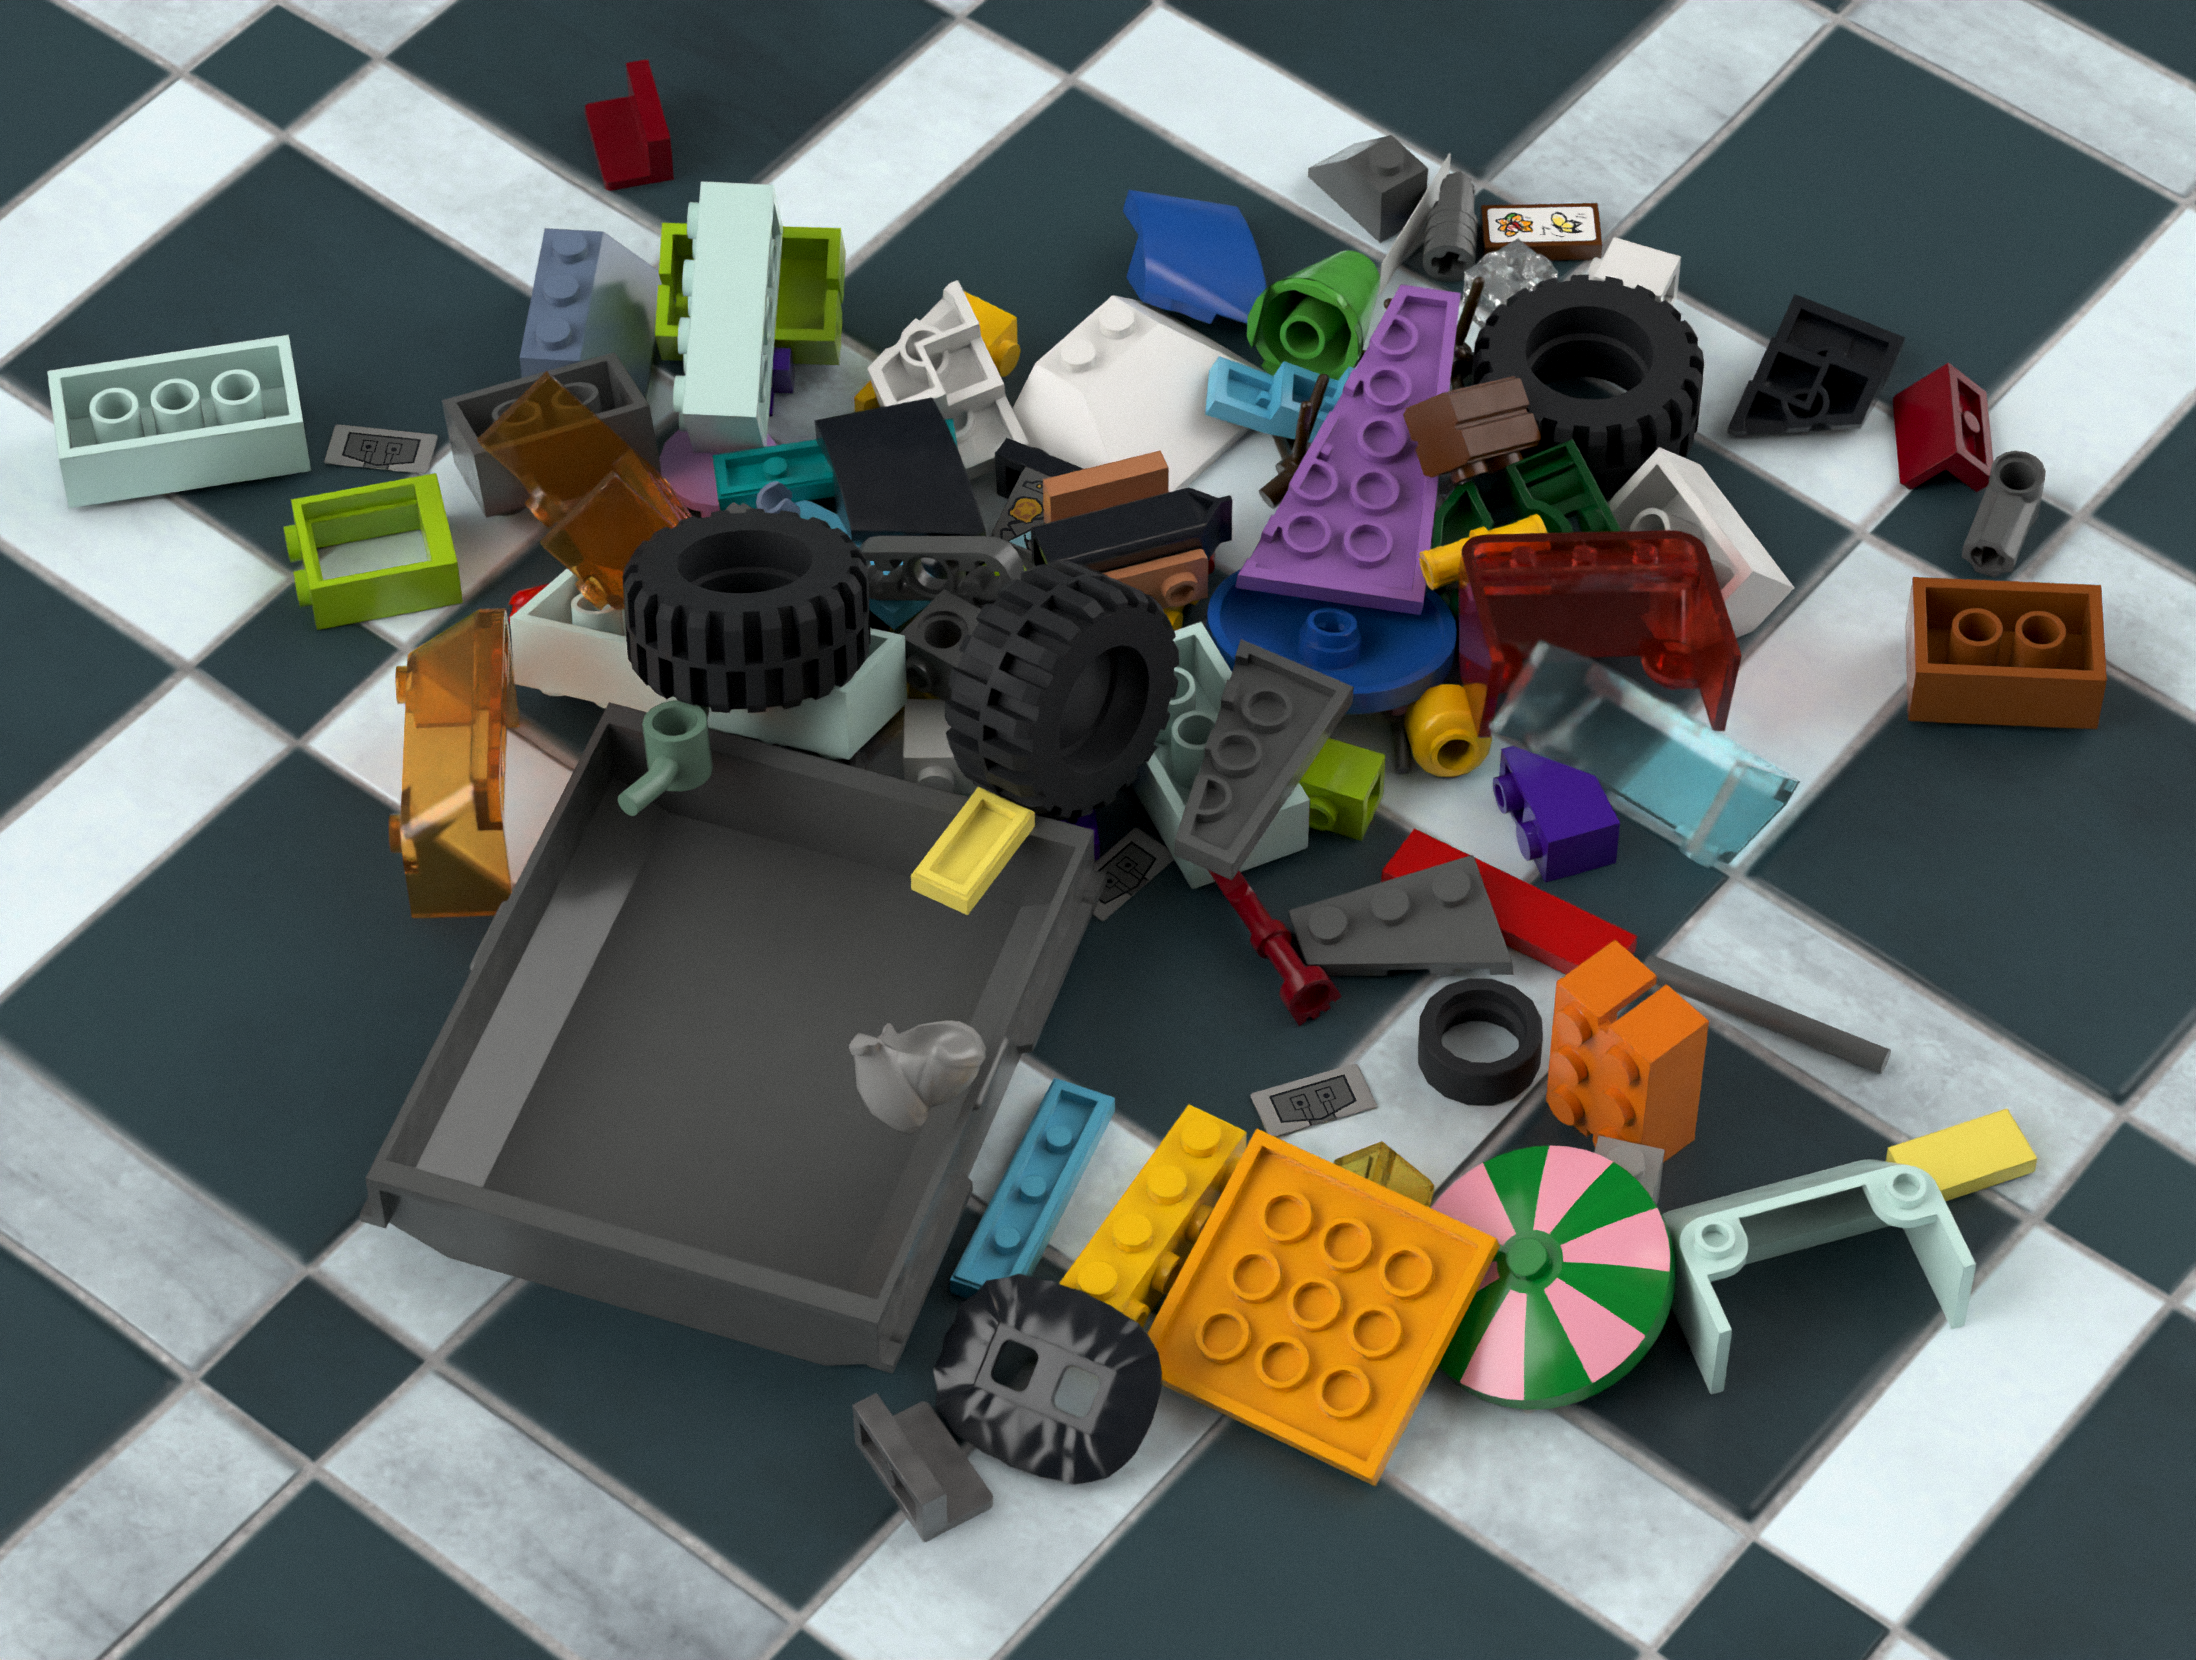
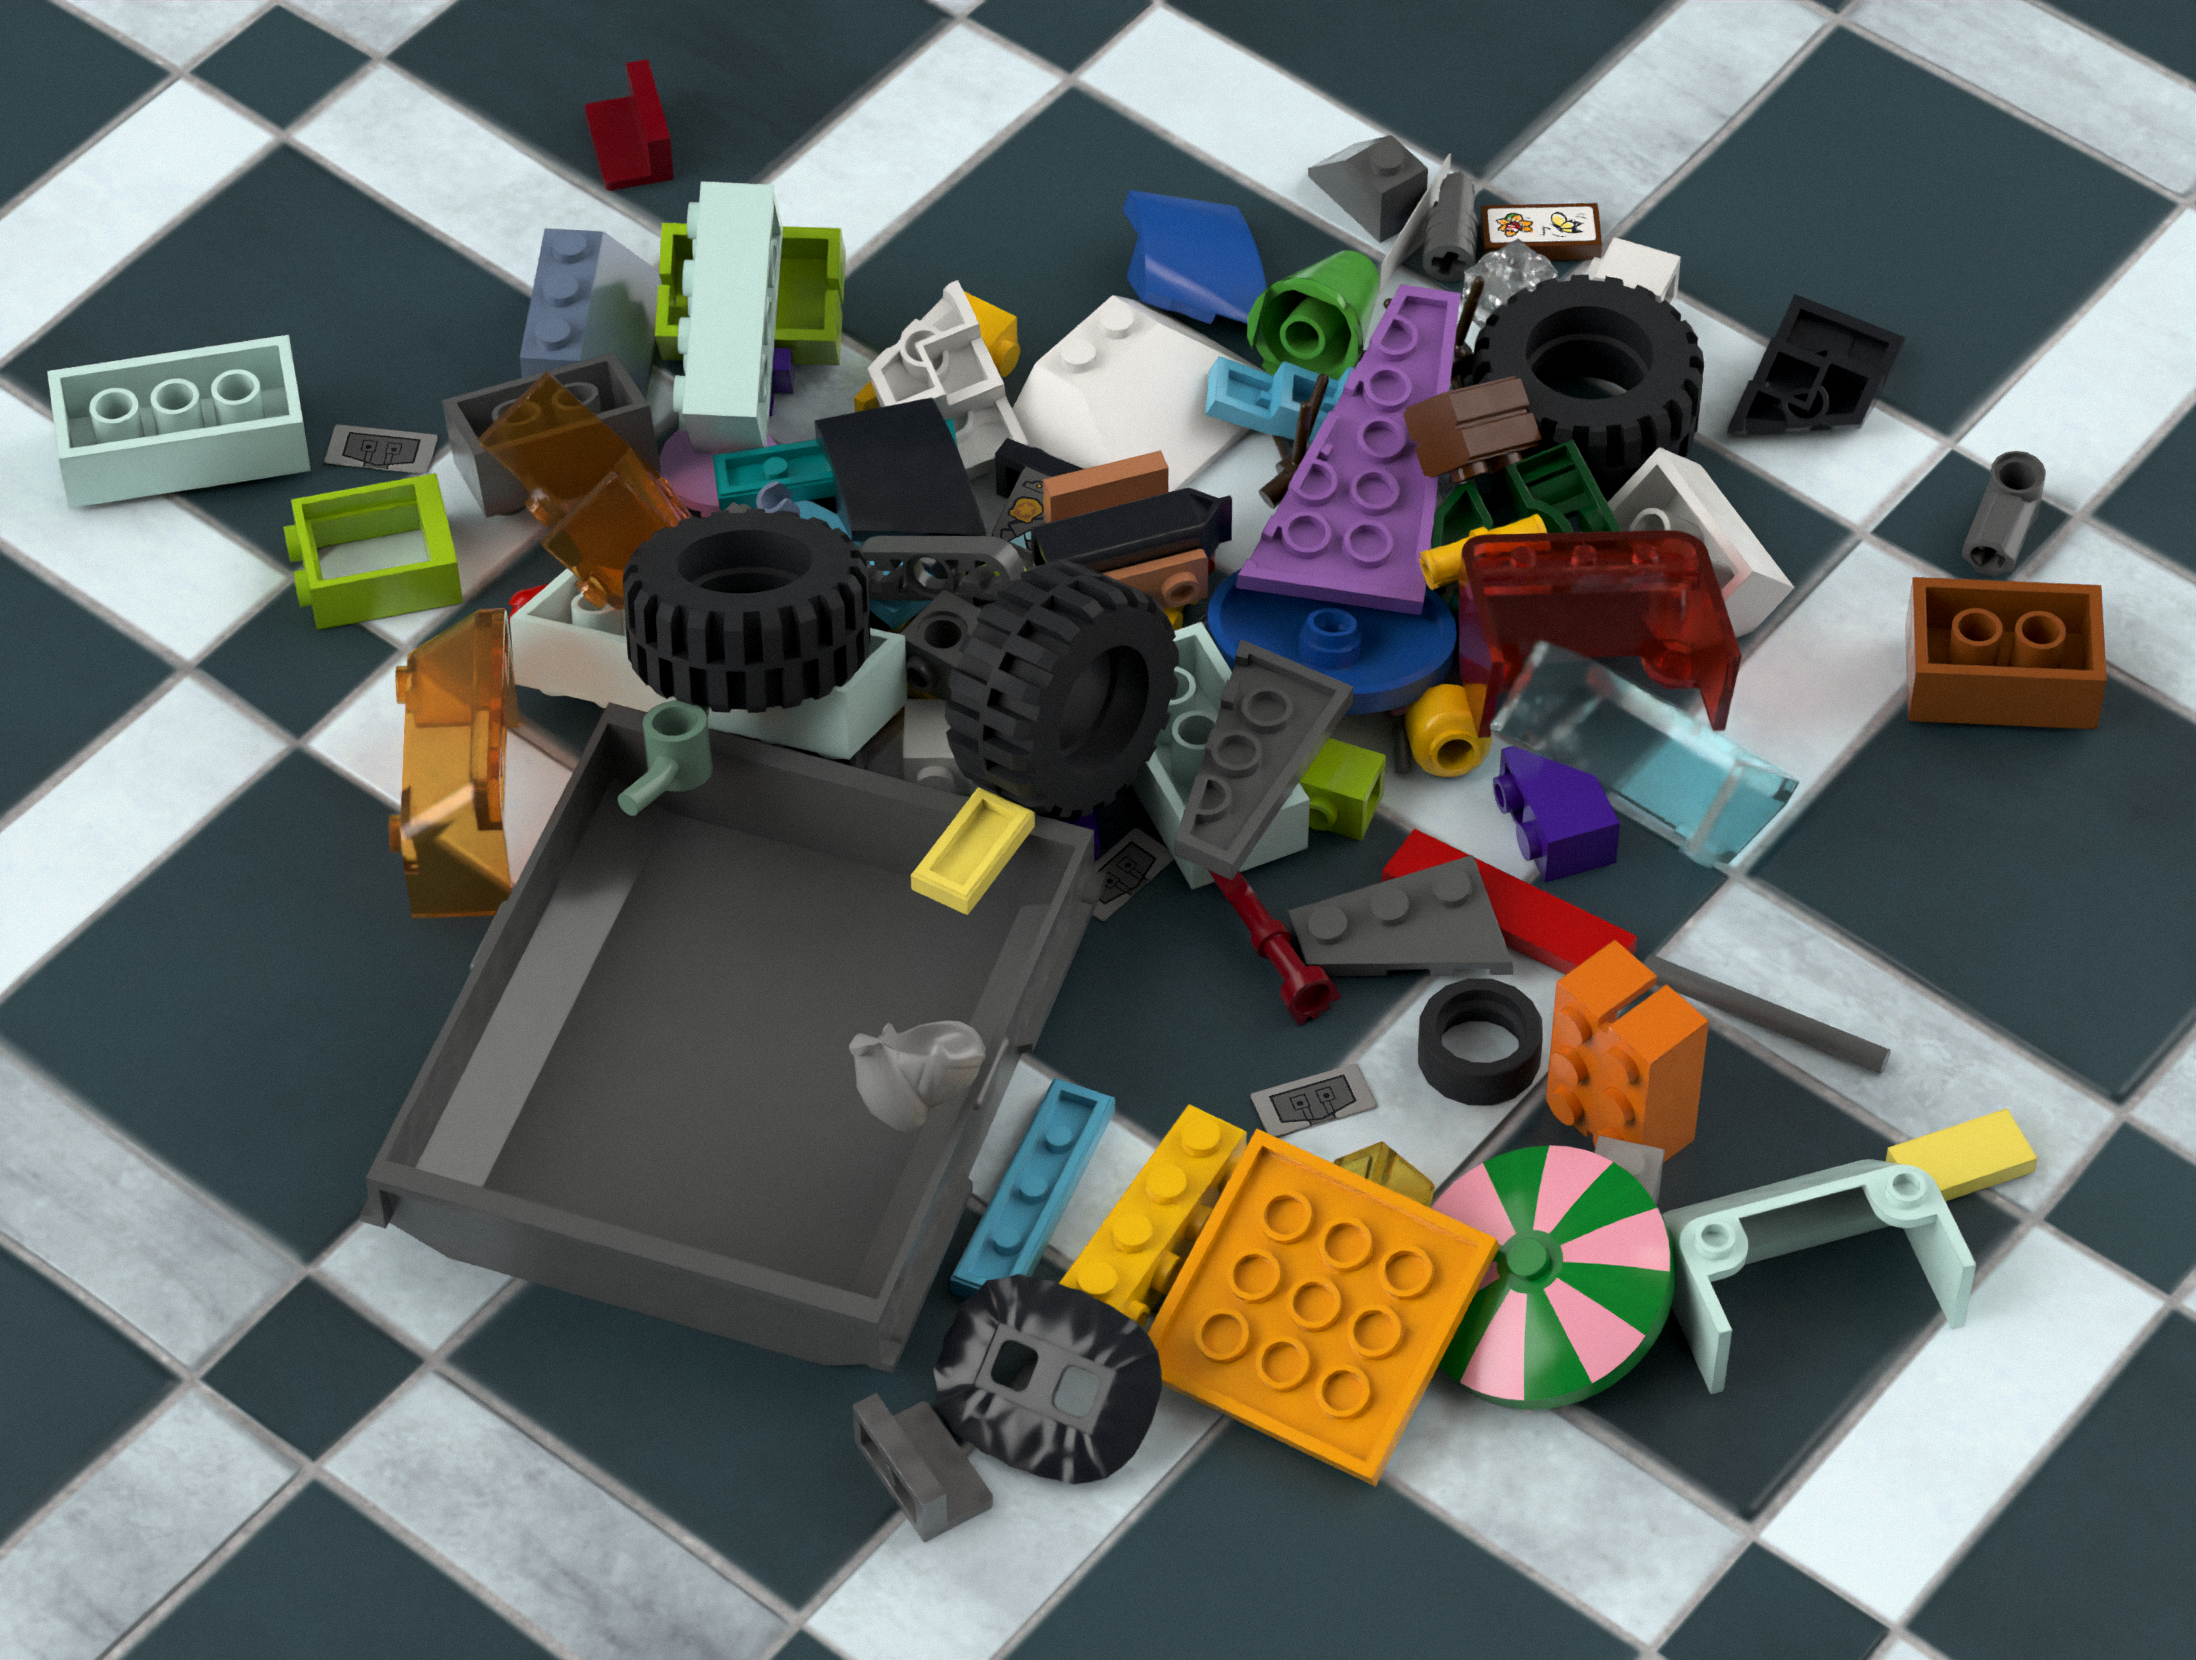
dark red panel [1892,362,1994,493] -> none

